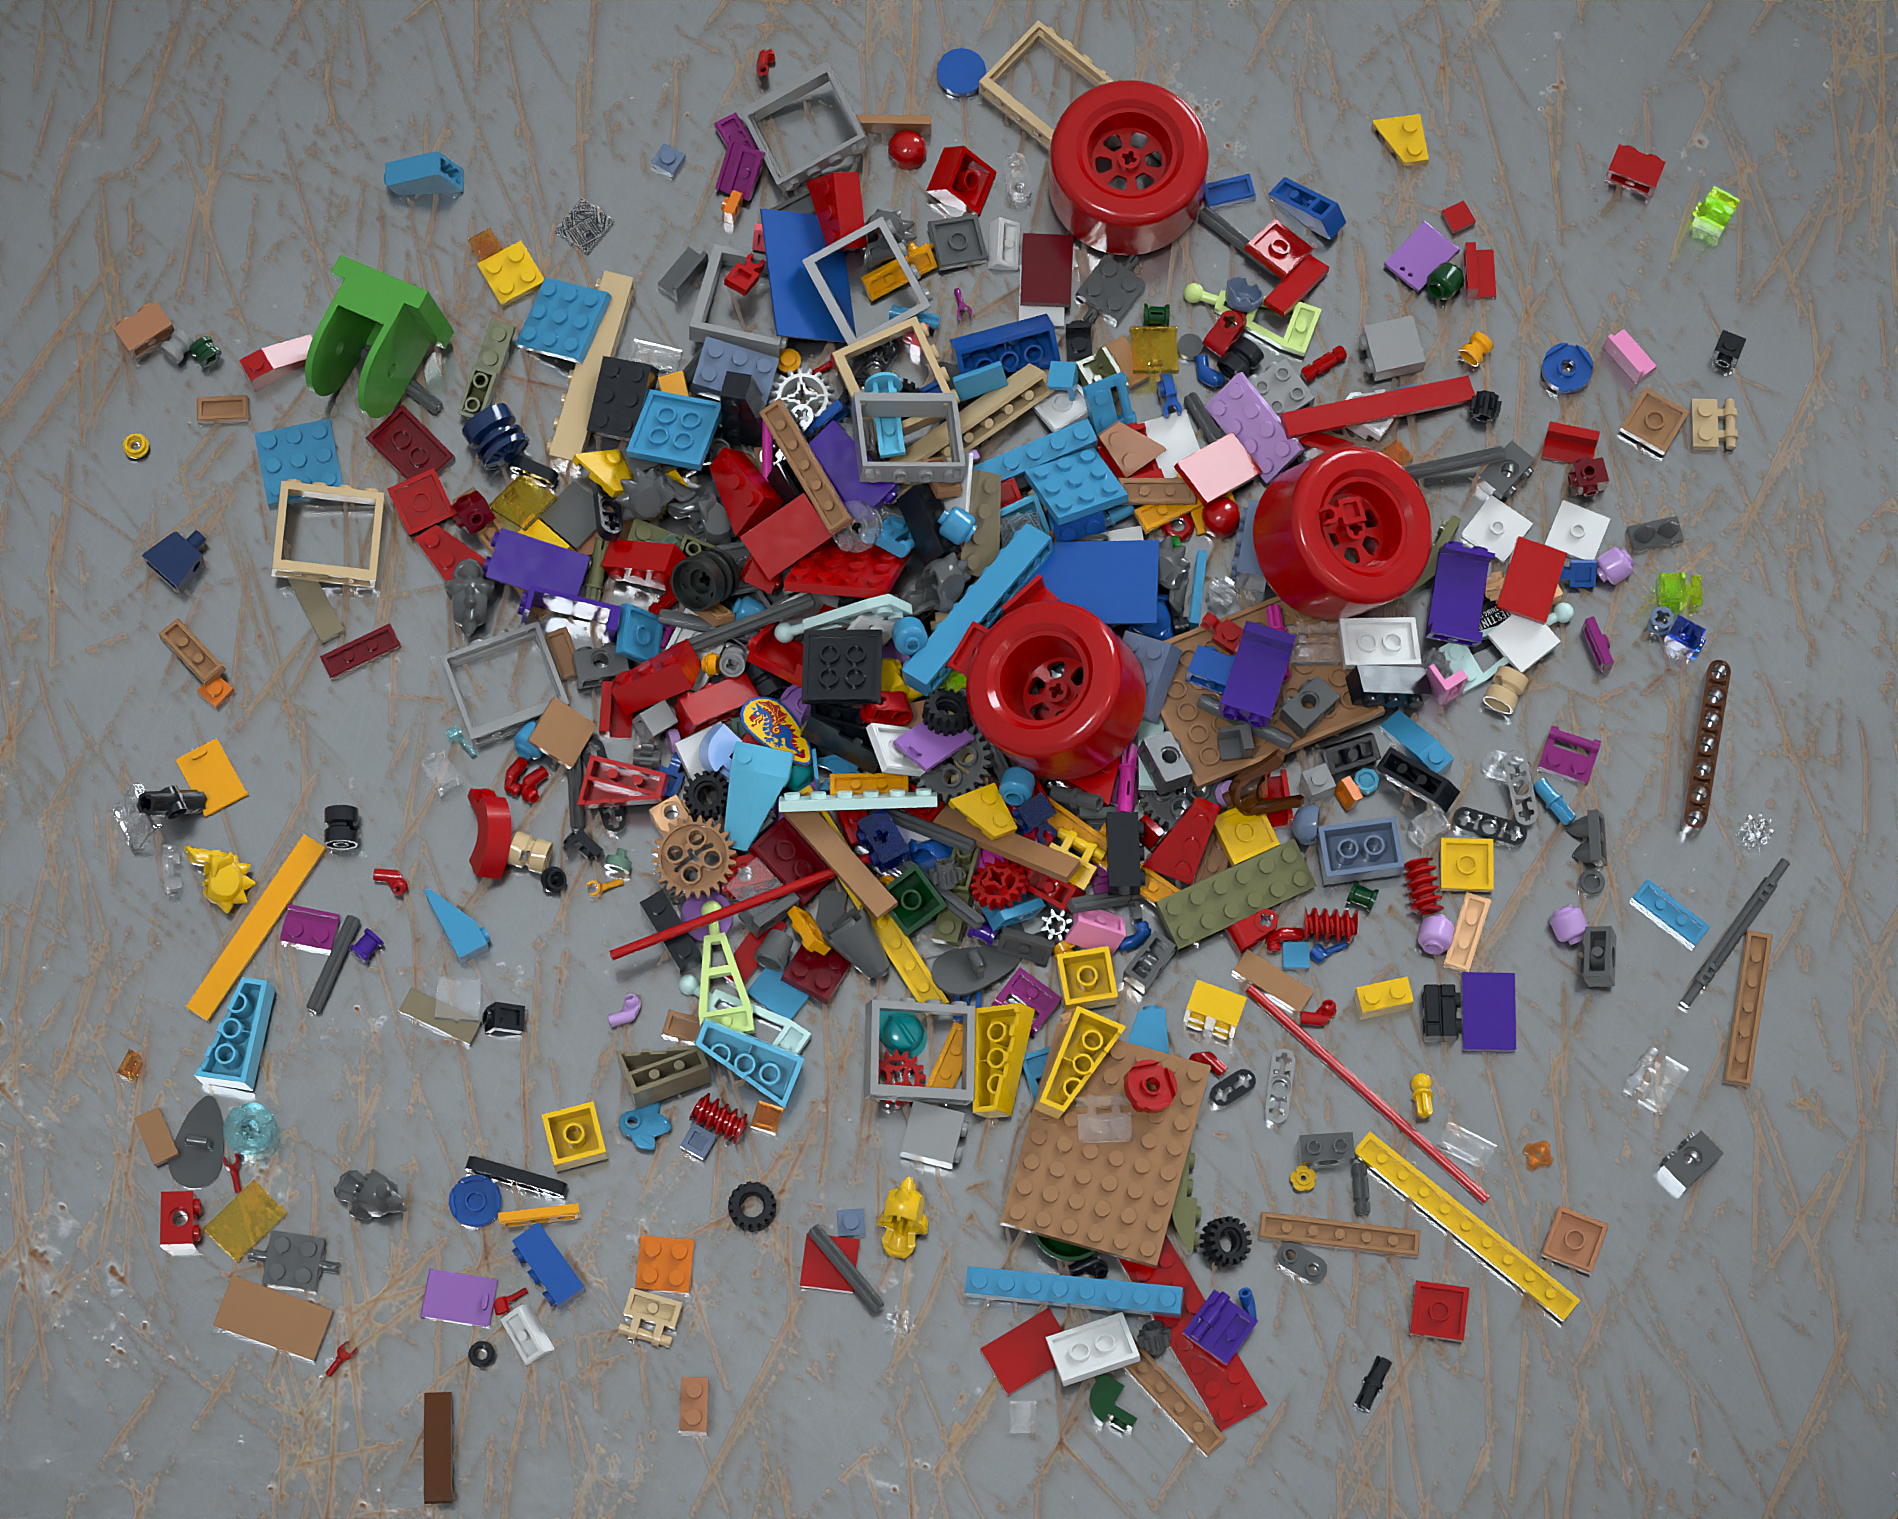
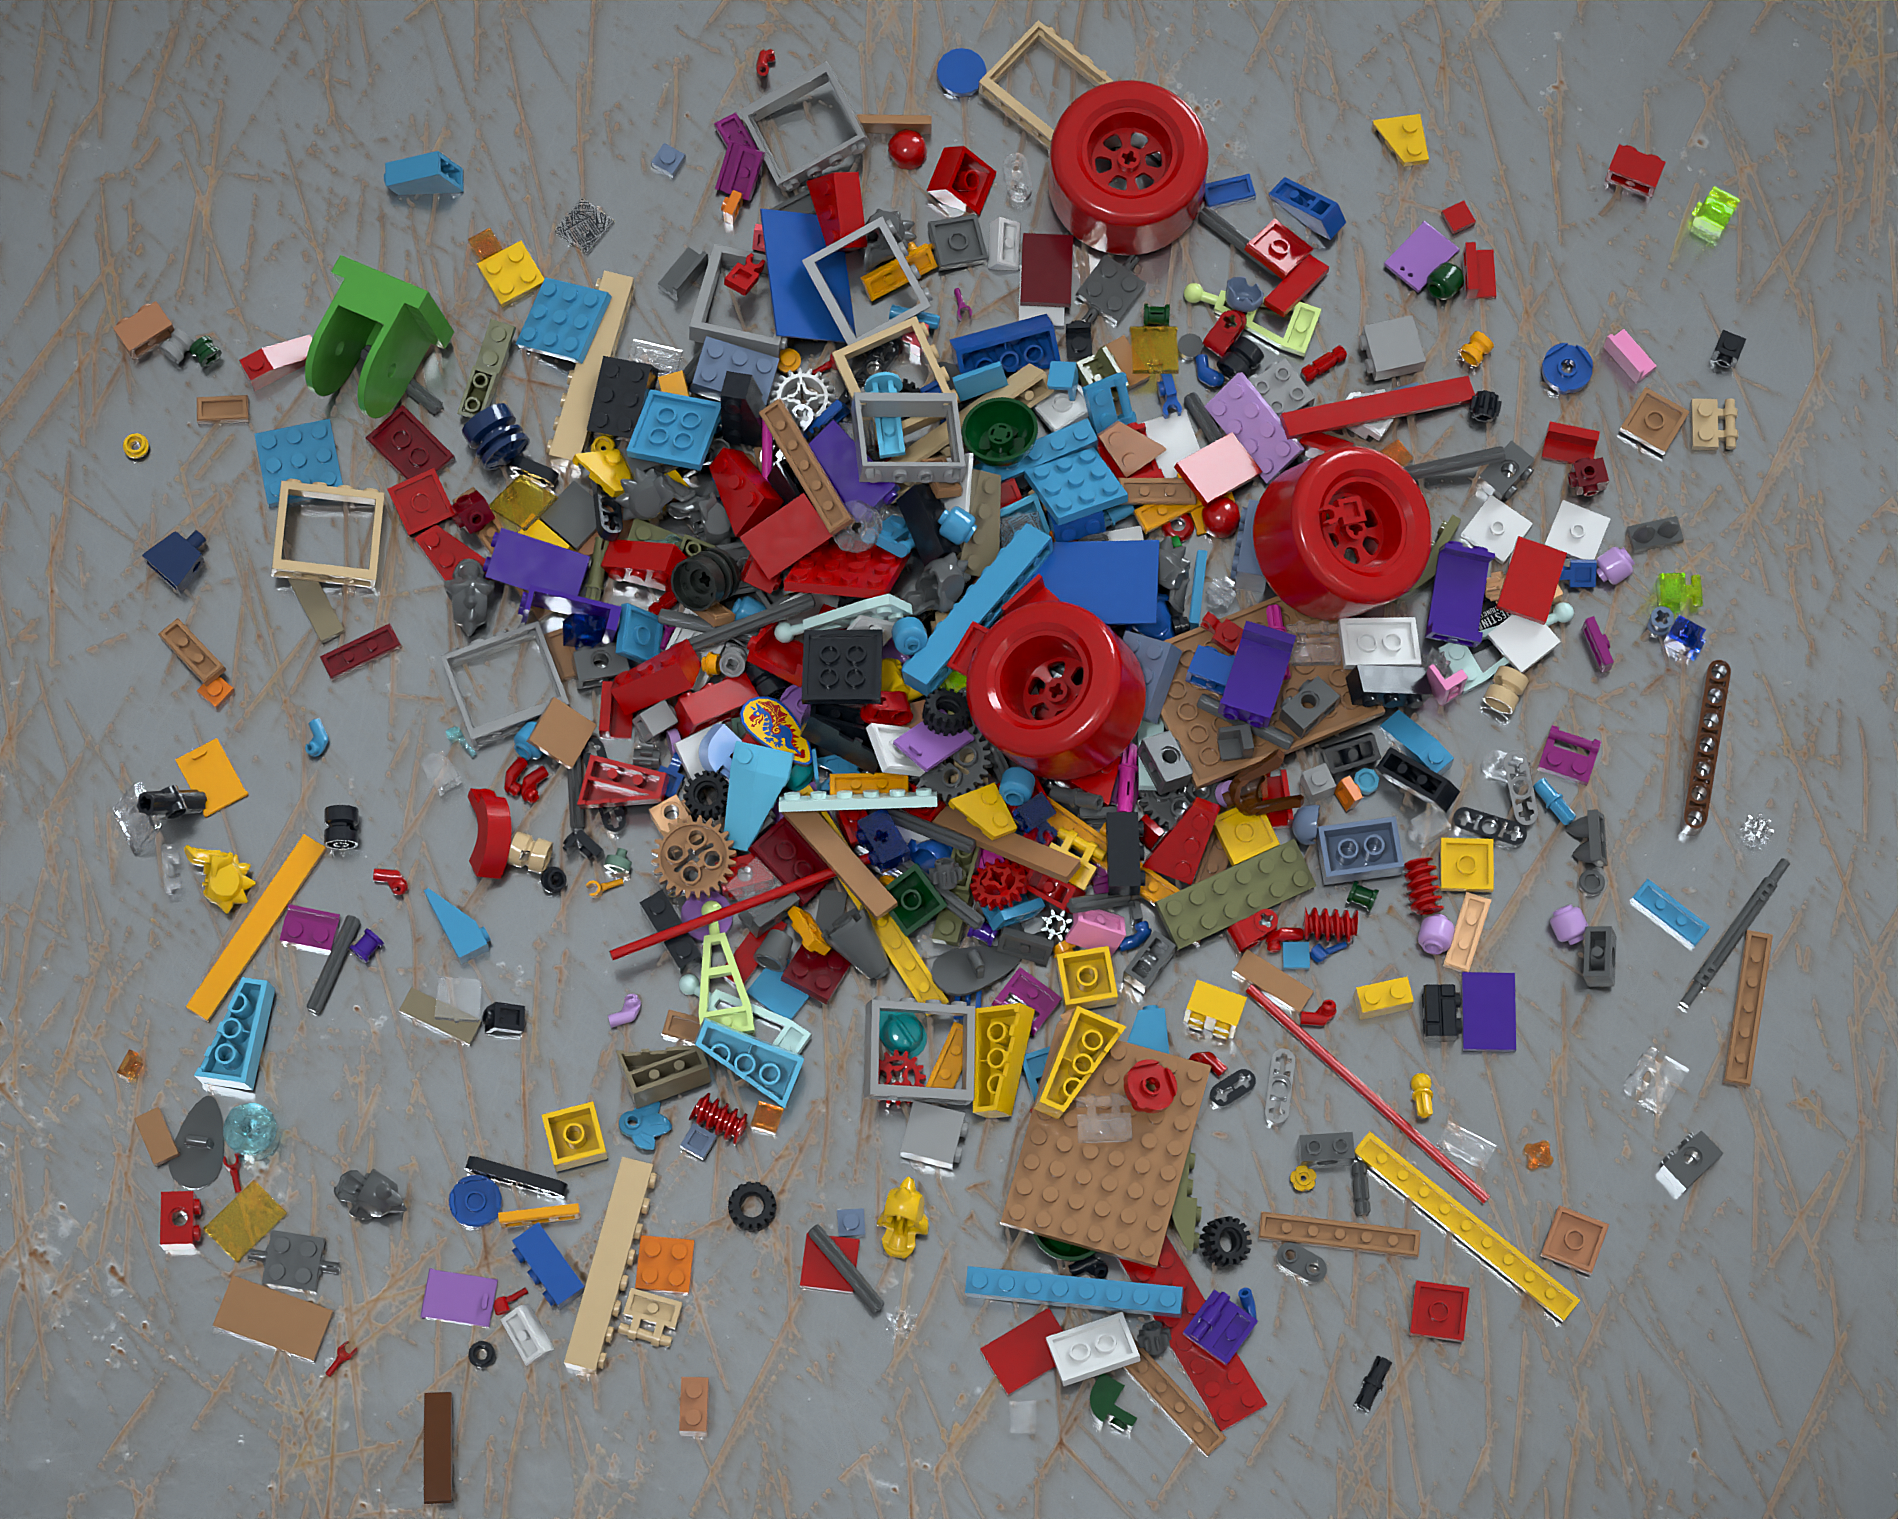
none -> dark azure arm [305,718,329,757]
none -> clear blue brick [562,613,605,648]
none -> tan brick [564,1157,658,1375]
none -> yellow plate [591,436,615,452]
none -> dark green piece [961,397,1038,467]

